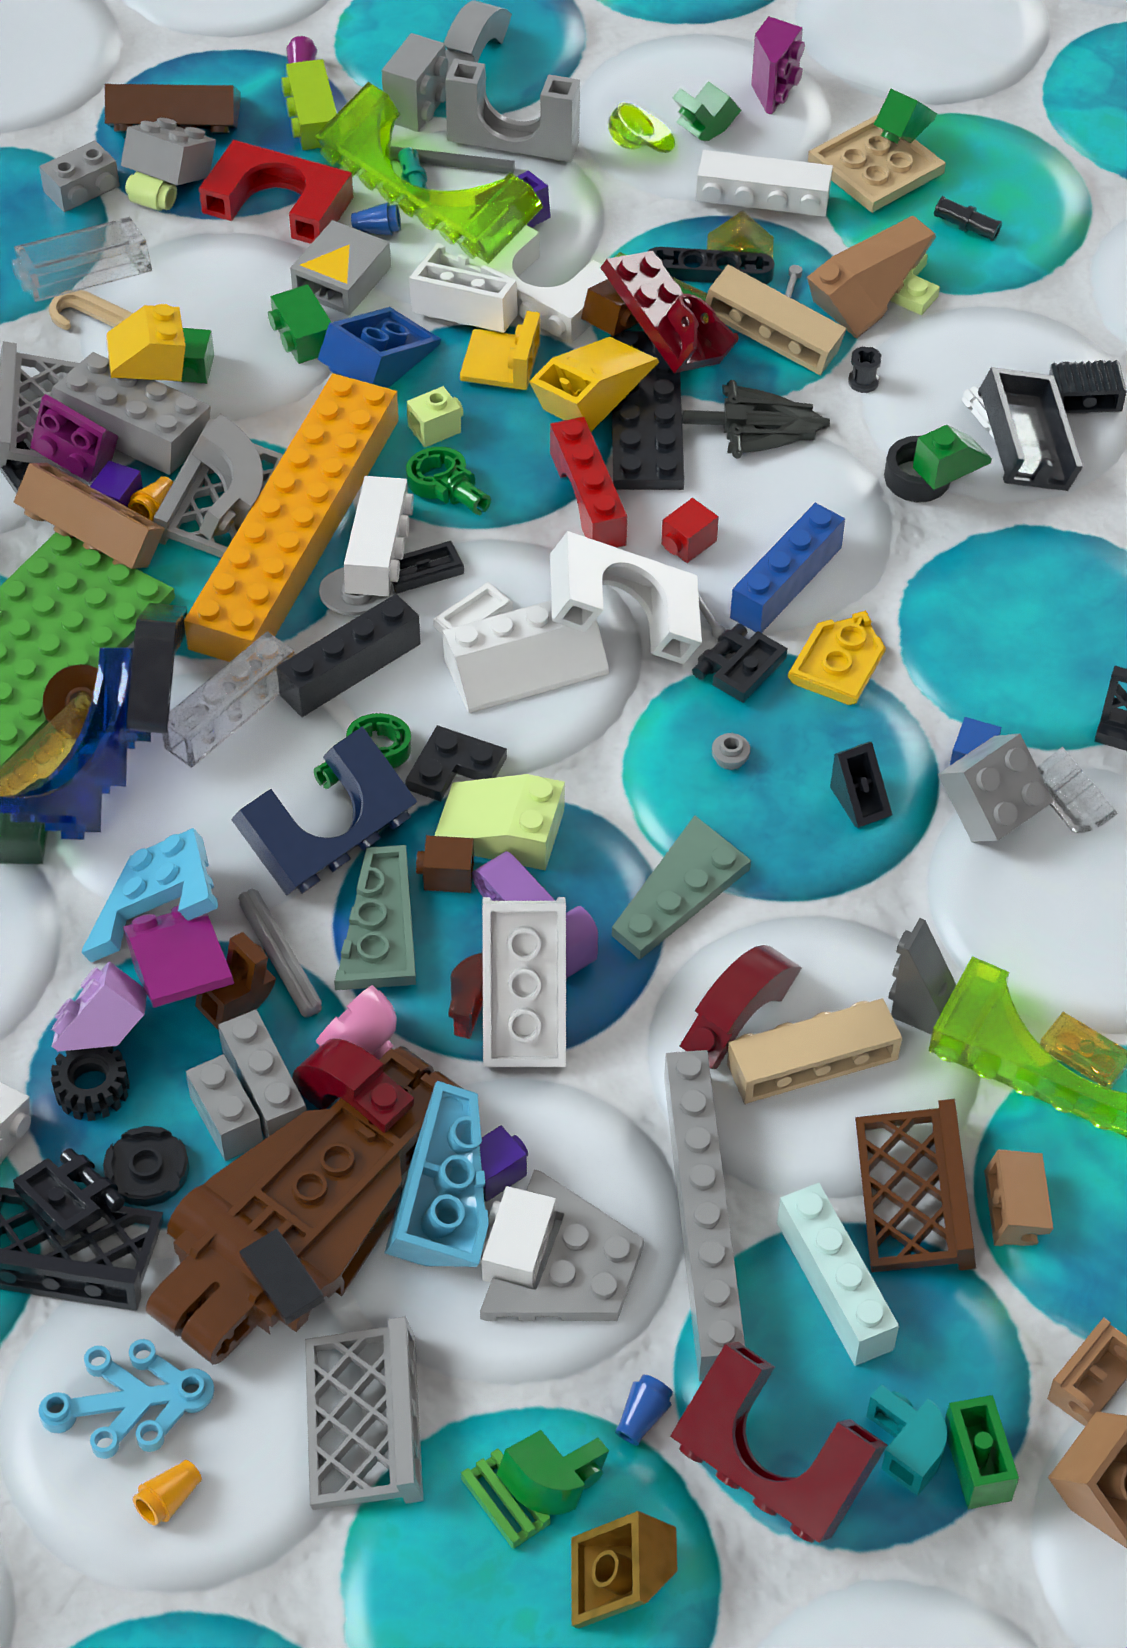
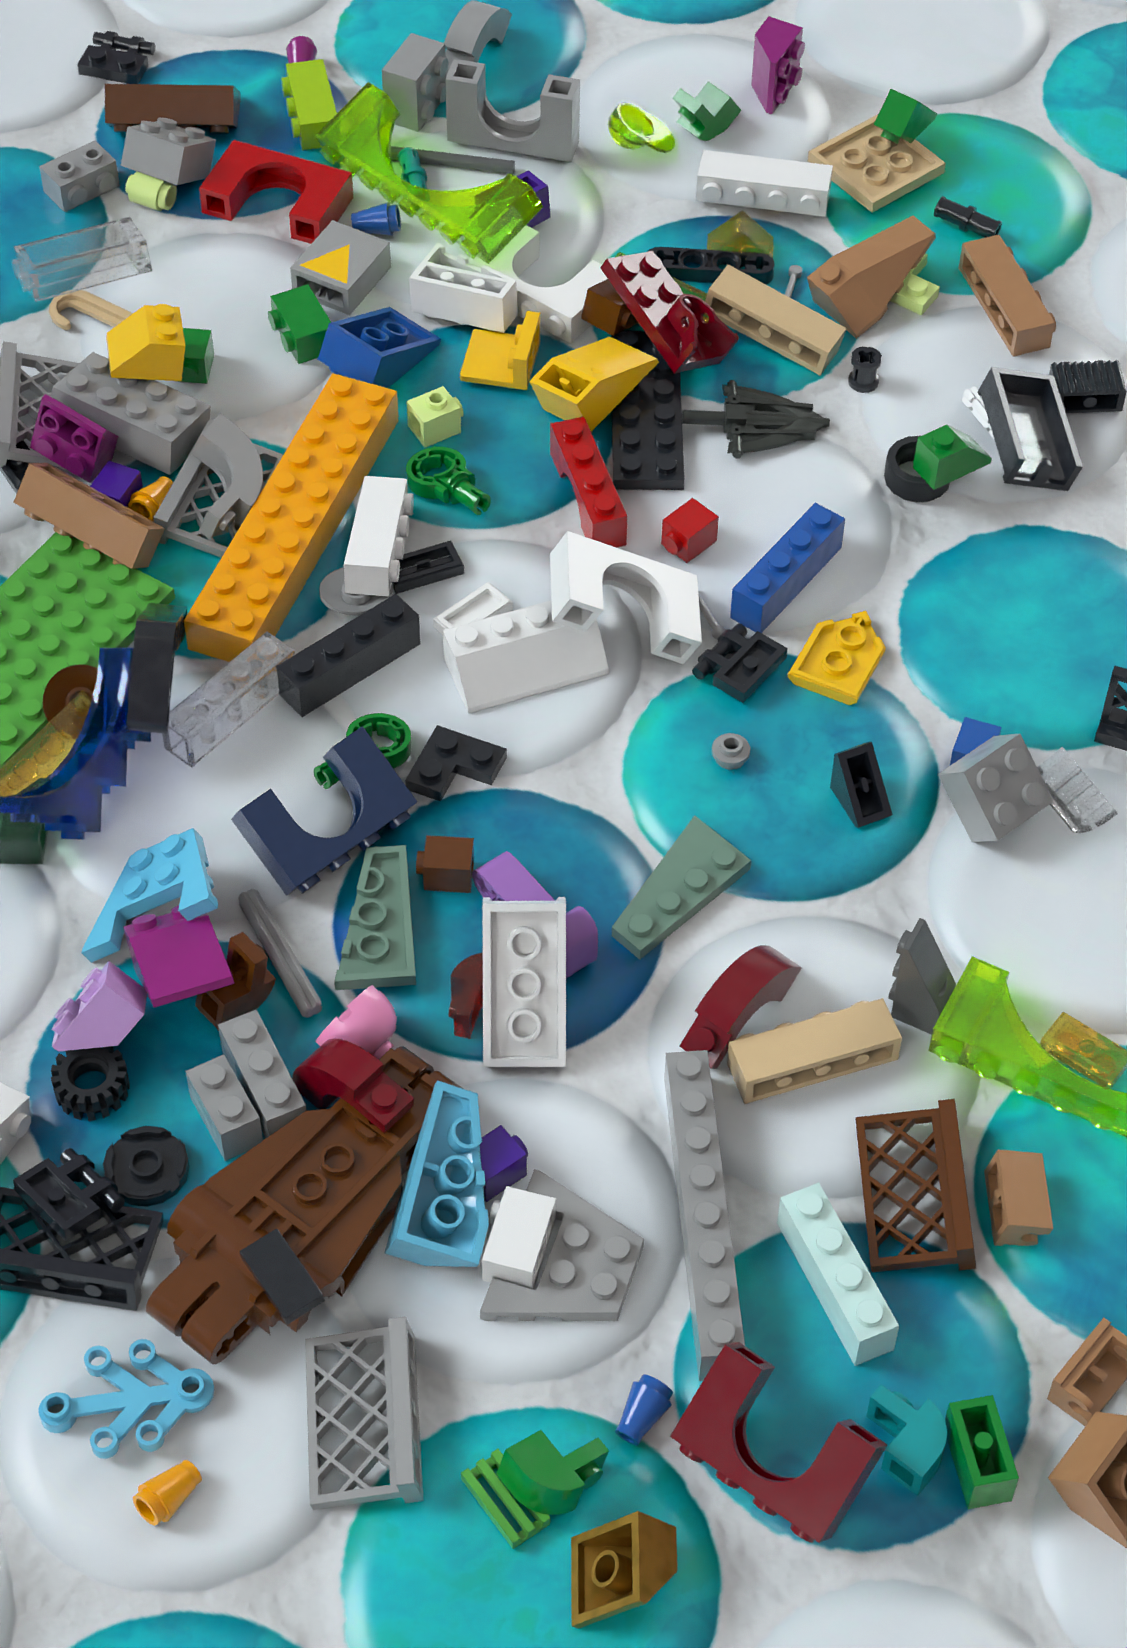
yellowish green slope [434,774,565,871] -> none
none -> black plate [77,31,155,84]
none -> medium nougat brick [959,235,1056,357]

